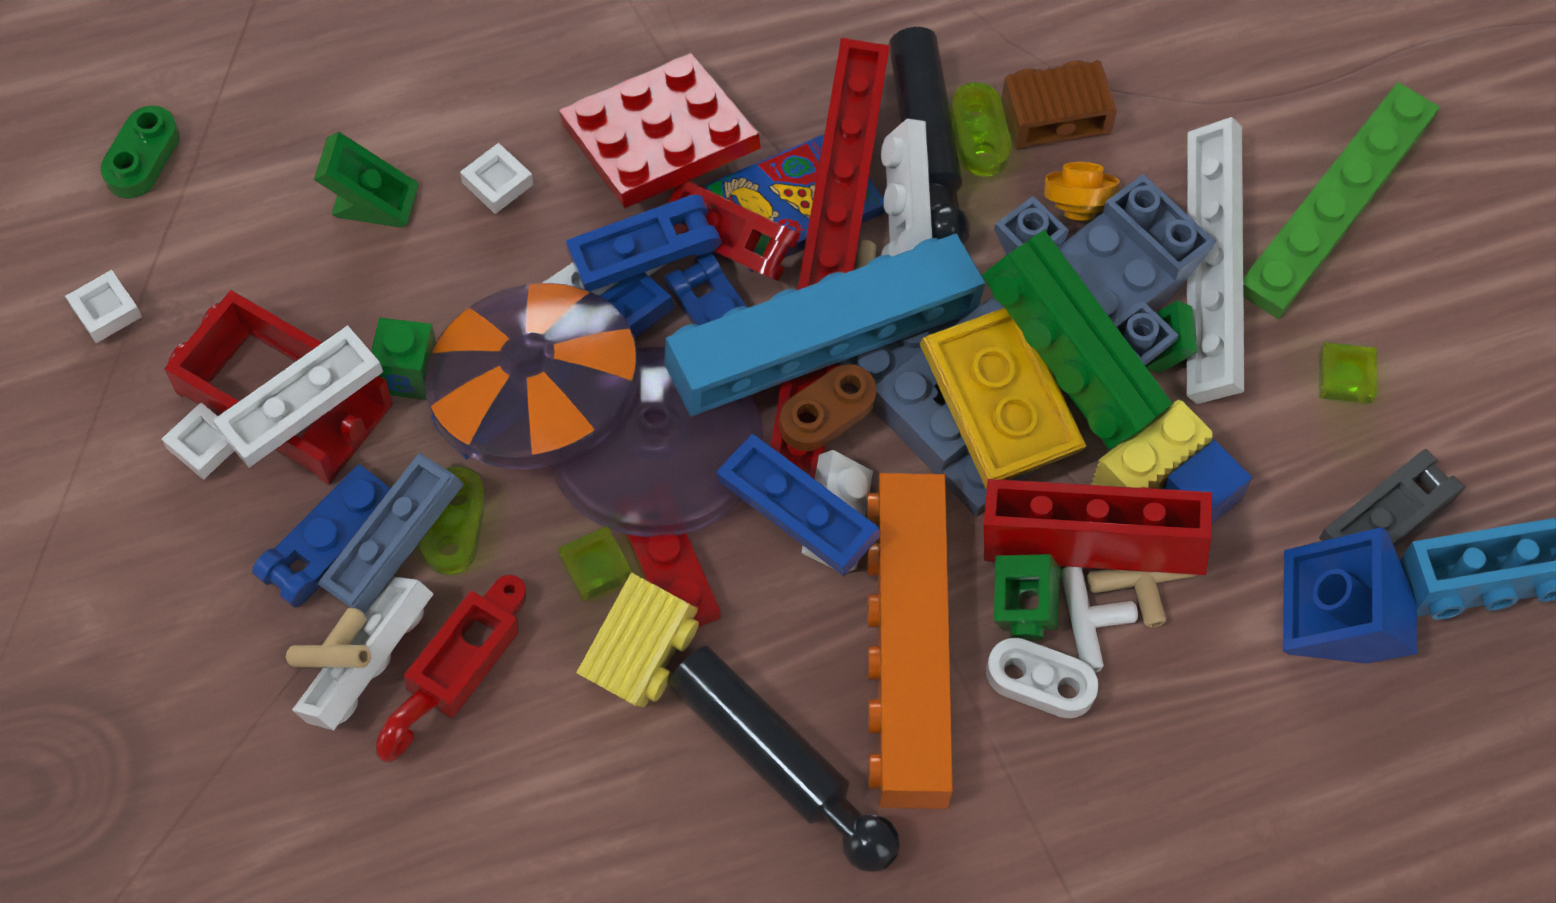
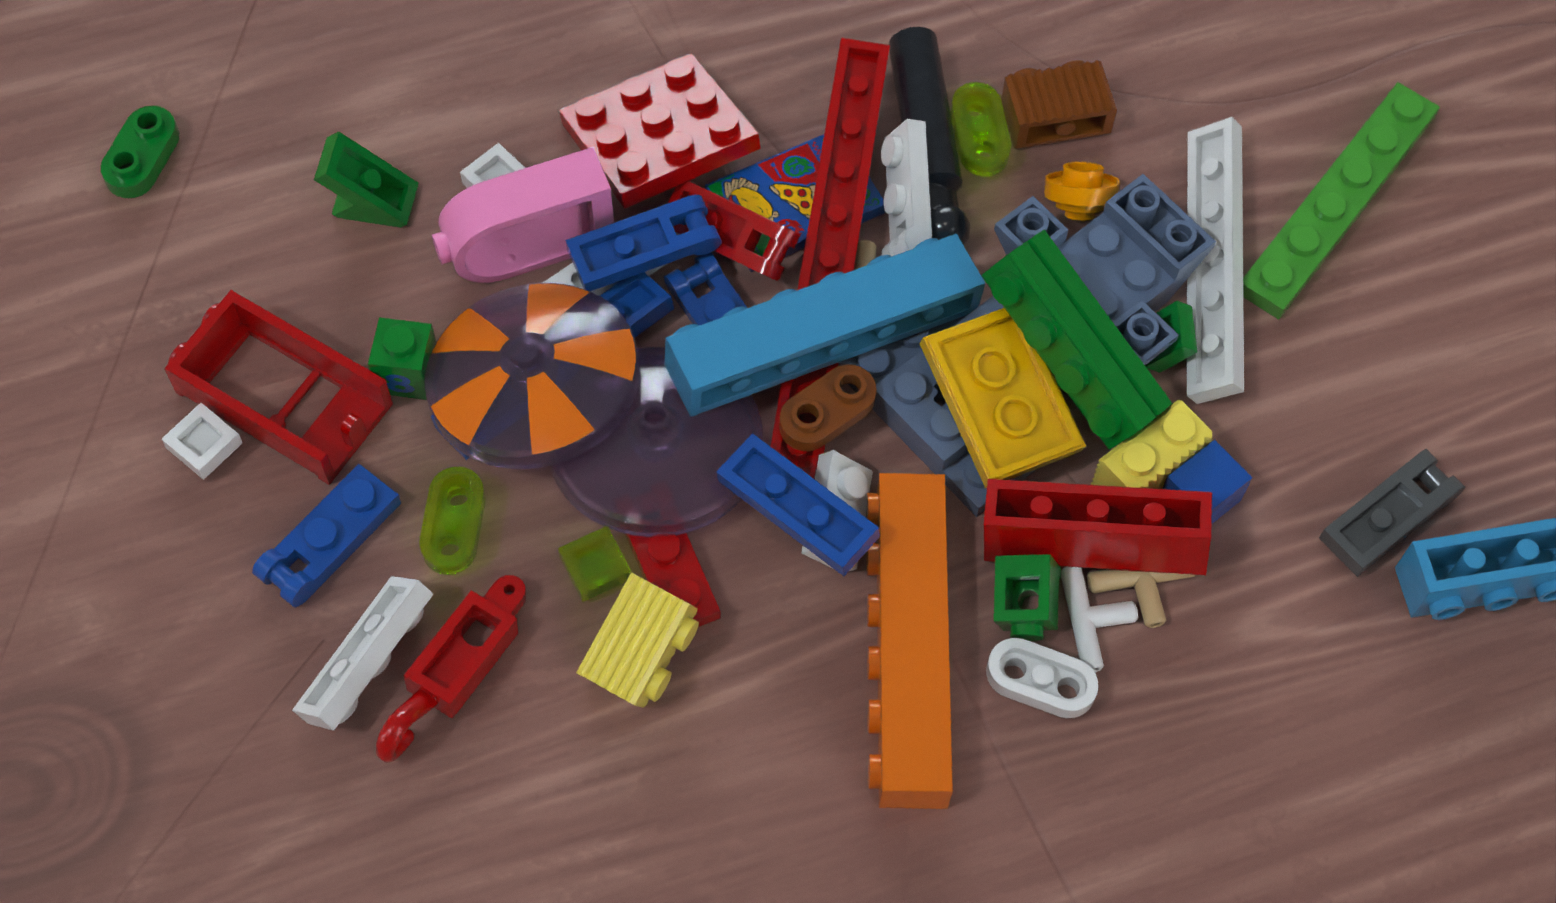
white plate [65,270,142,343] -> none
white plate [212,325,383,468] -> none
tan piece [286,608,371,668] -> none
sand blue tile [317,452,464,614] -> none
black piece [668,646,900,872] -> none
blue slope [1283,527,1417,664] -> none
clear neon green plate [1319,342,1377,404] -> none
none -> bright pink window [432,147,614,283]

